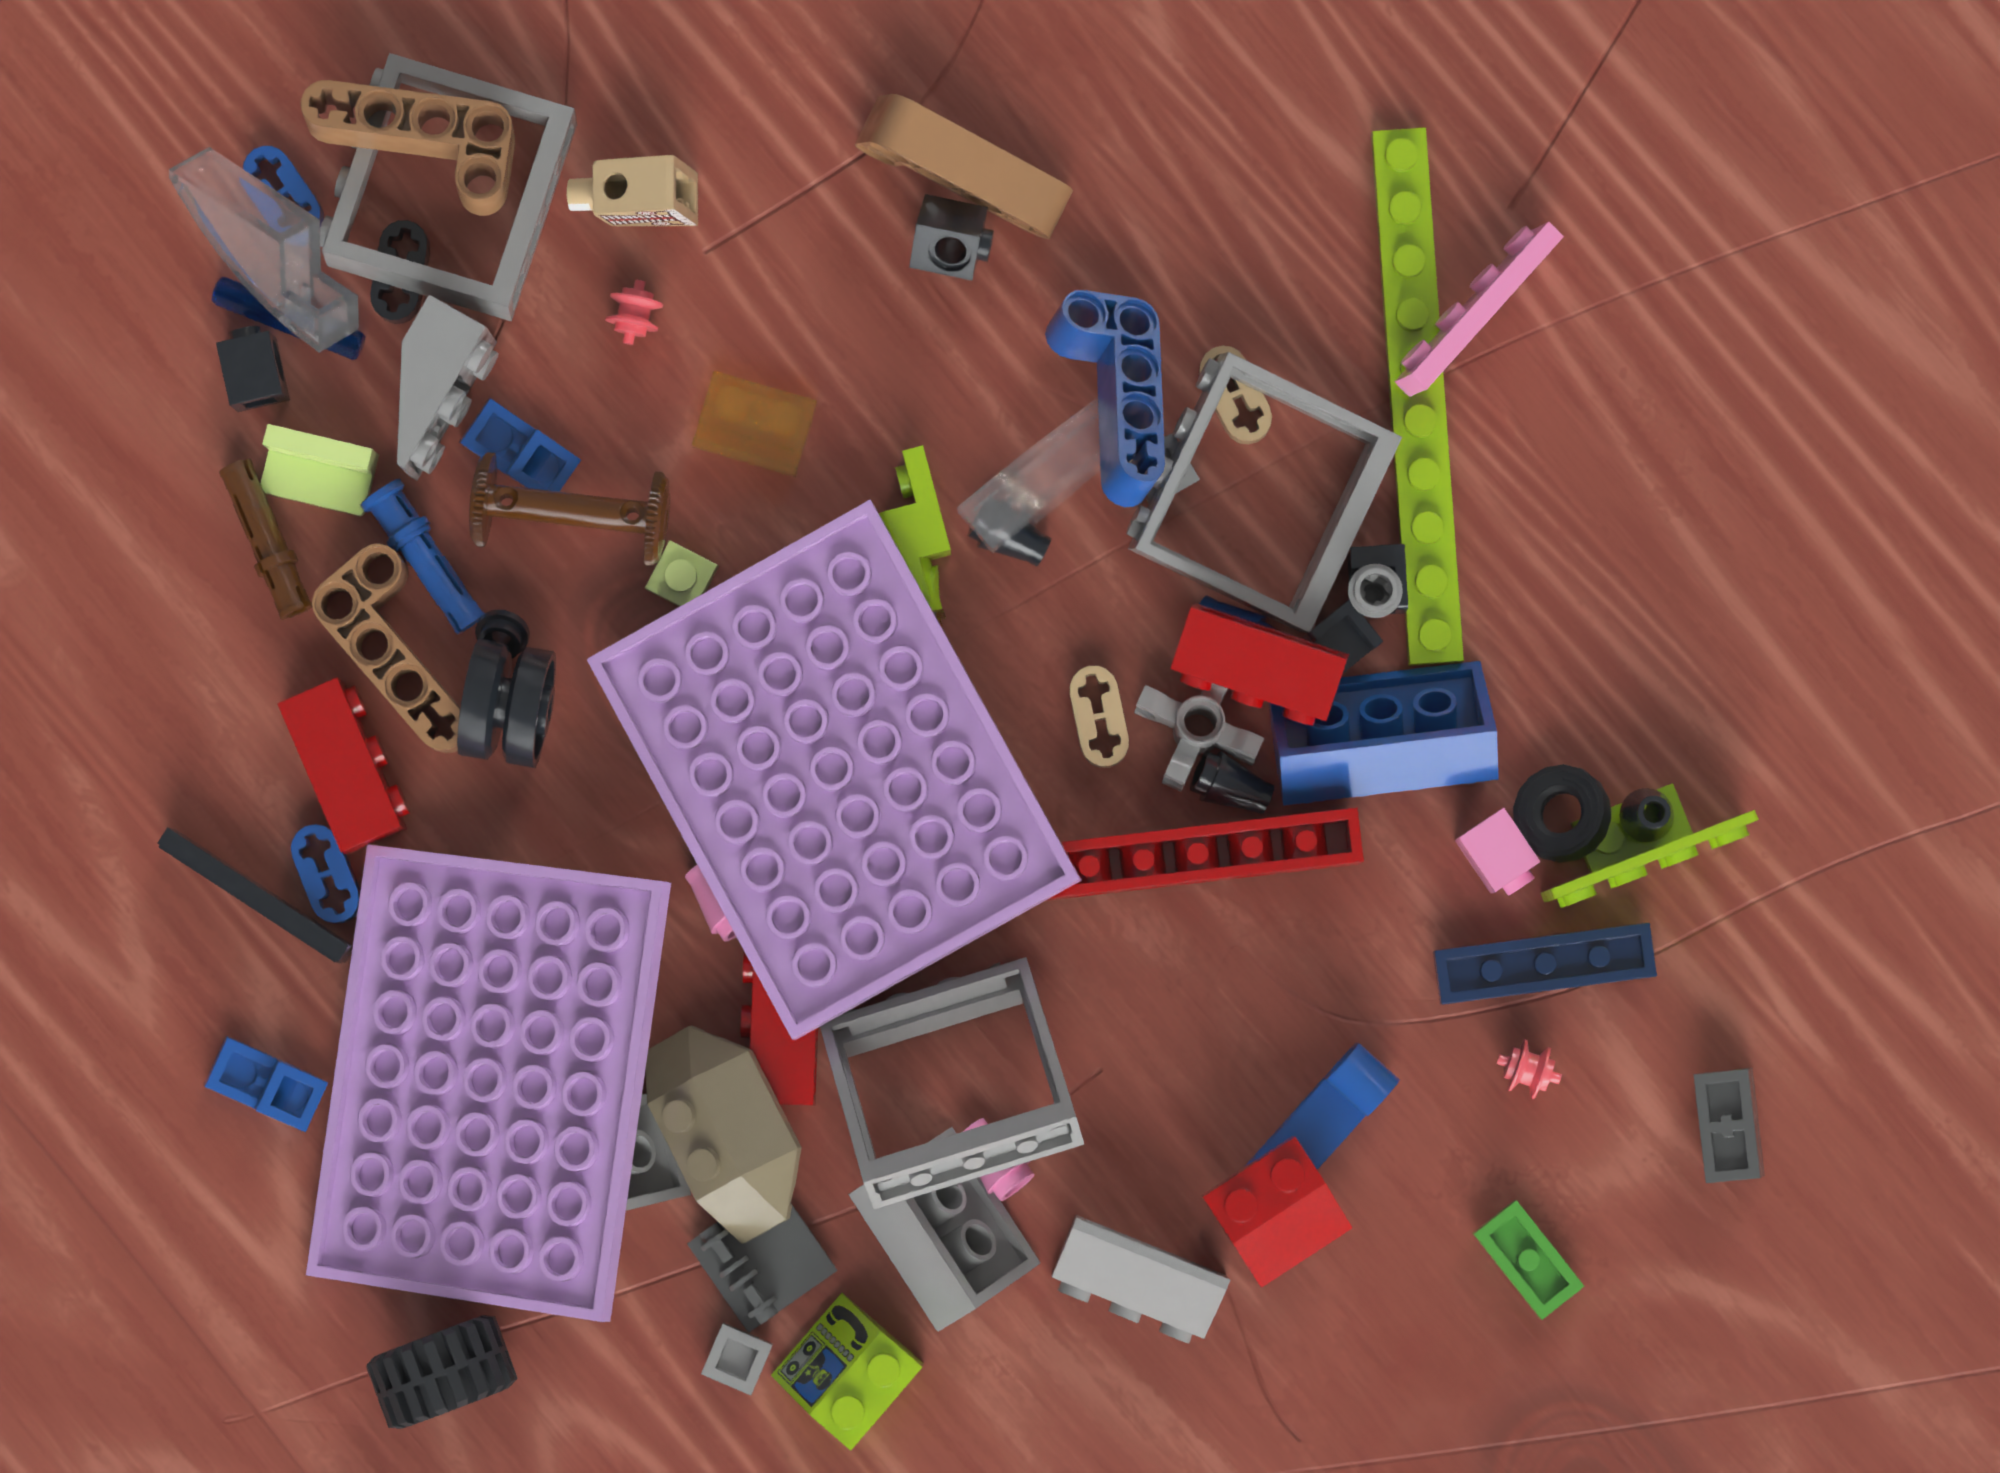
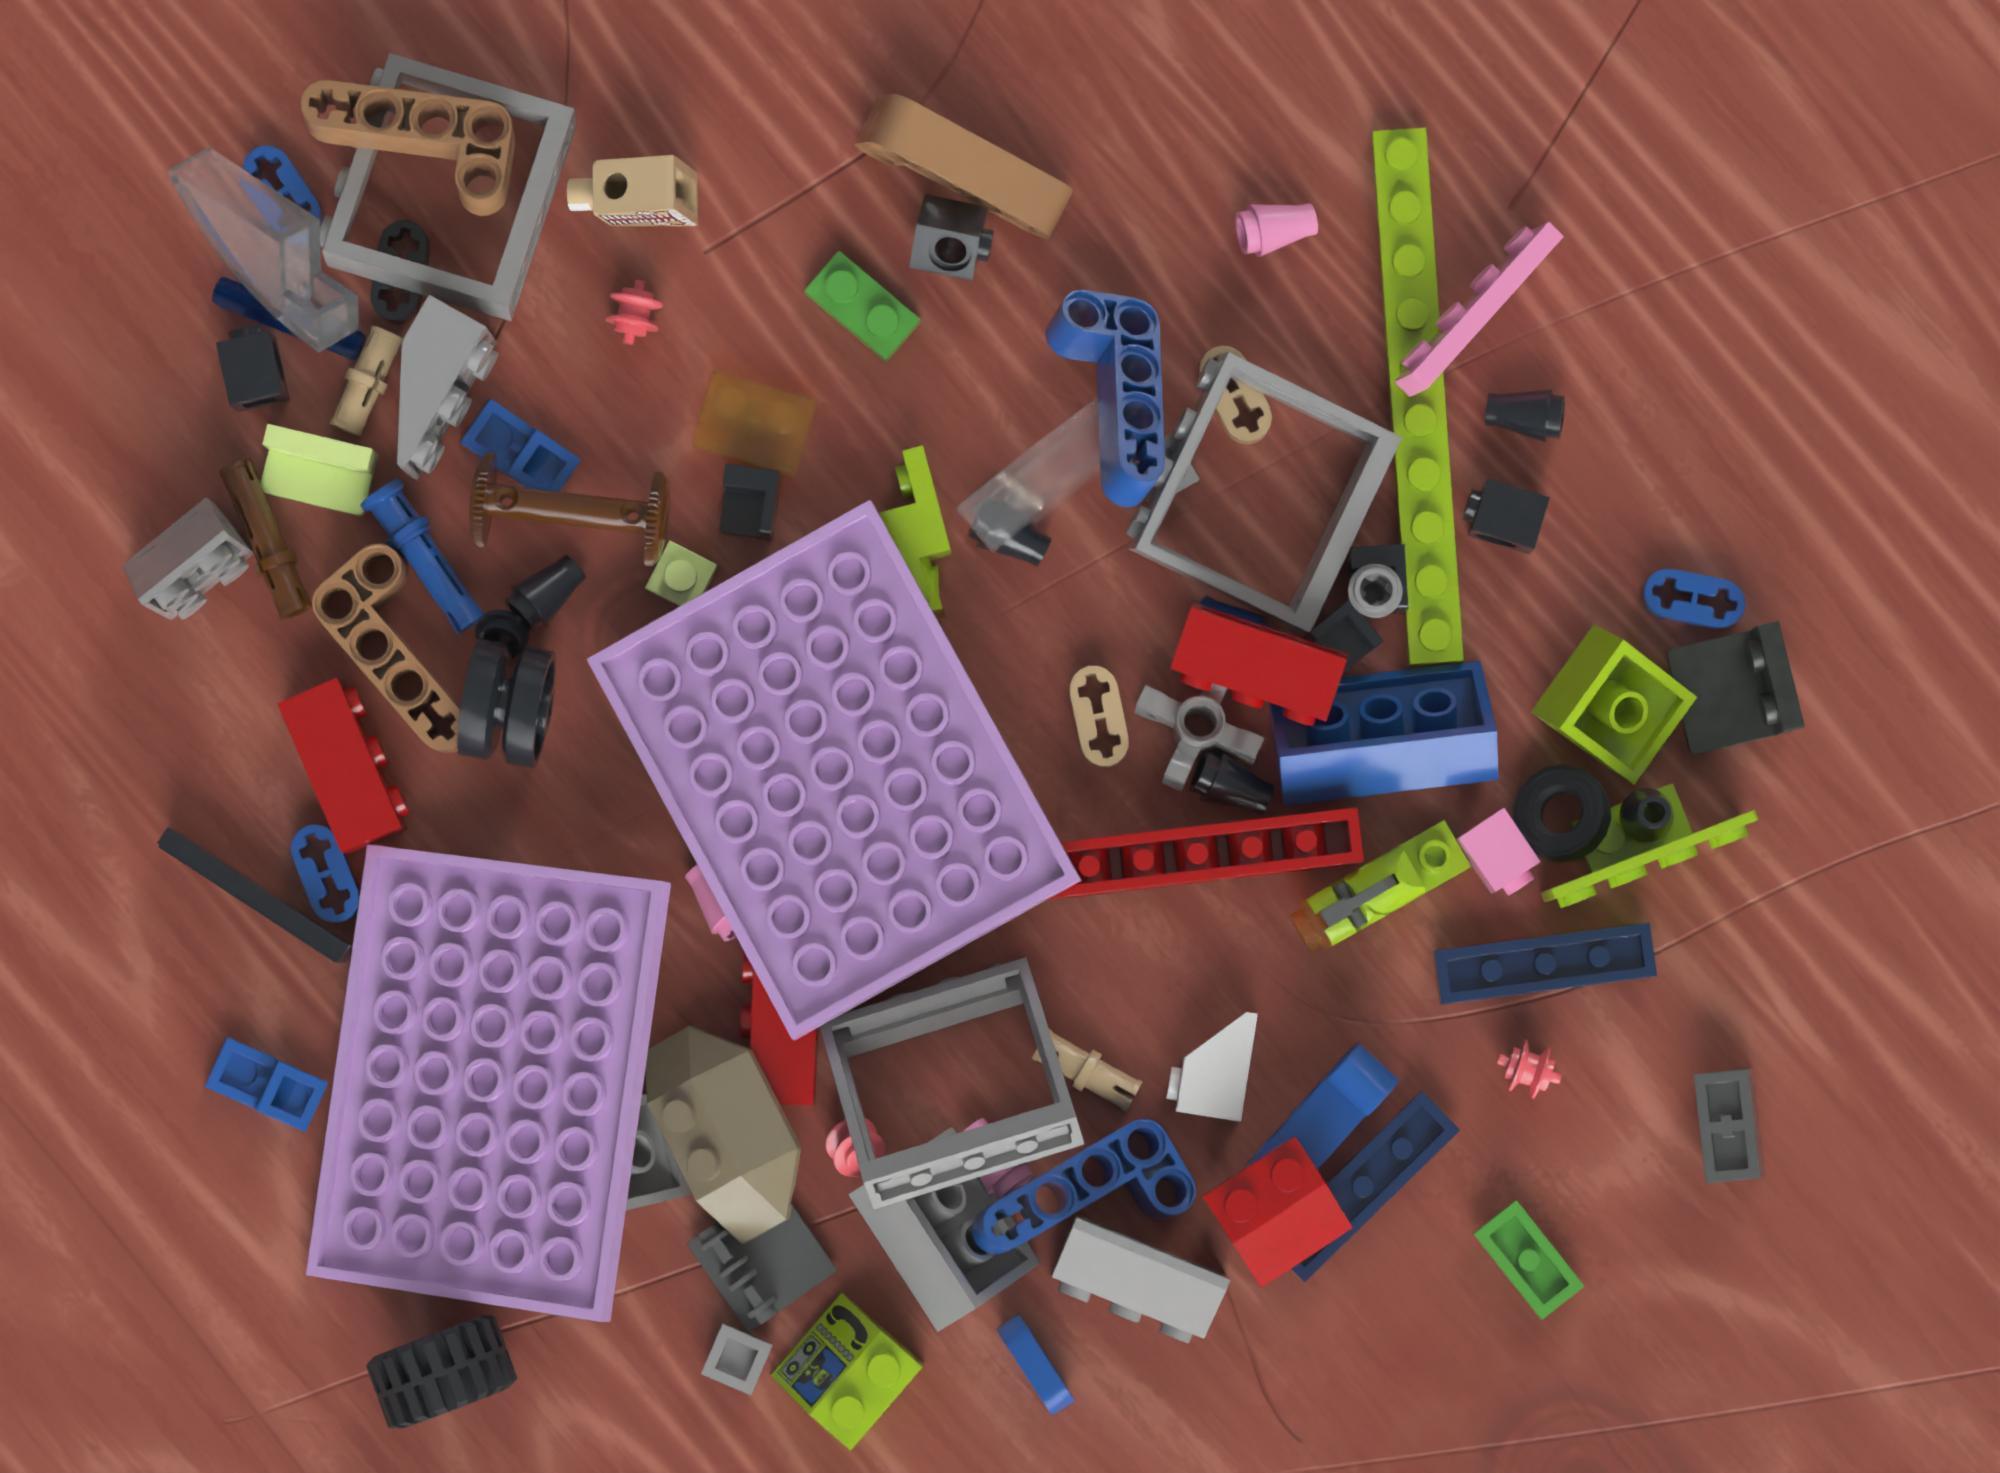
none -> light grey slope [122,498,254,620]
none -> tan pin [329,325,403,437]
none -> black cone [505,554,586,632]
none -> black panel [720,464,782,541]
none -> bright green plate [804,251,921,363]
none -> coral wheel [825,1118,885,1177]
none -> blue beam [972,1119,1196,1254]
none -> blue beam [996,1314,1075,1416]
none -> tan pin [1031,1029,1143,1112]
none -> white slope [1166,1012,1258,1122]
none -> bright pink cone [1235,203,1318,257]
none -> lime plate [1289,820,1471,953]
none -> dark blue plate [1291,1091,1460,1282]
none -> black brick [1462,479,1550,554]
none -> black cone [1485,389,1565,443]
none -> lime slope [1531,624,1697,785]
none -> blue beam [1641,569,1745,629]
none -> pearl dark grey bracket [1666,621,1805,755]

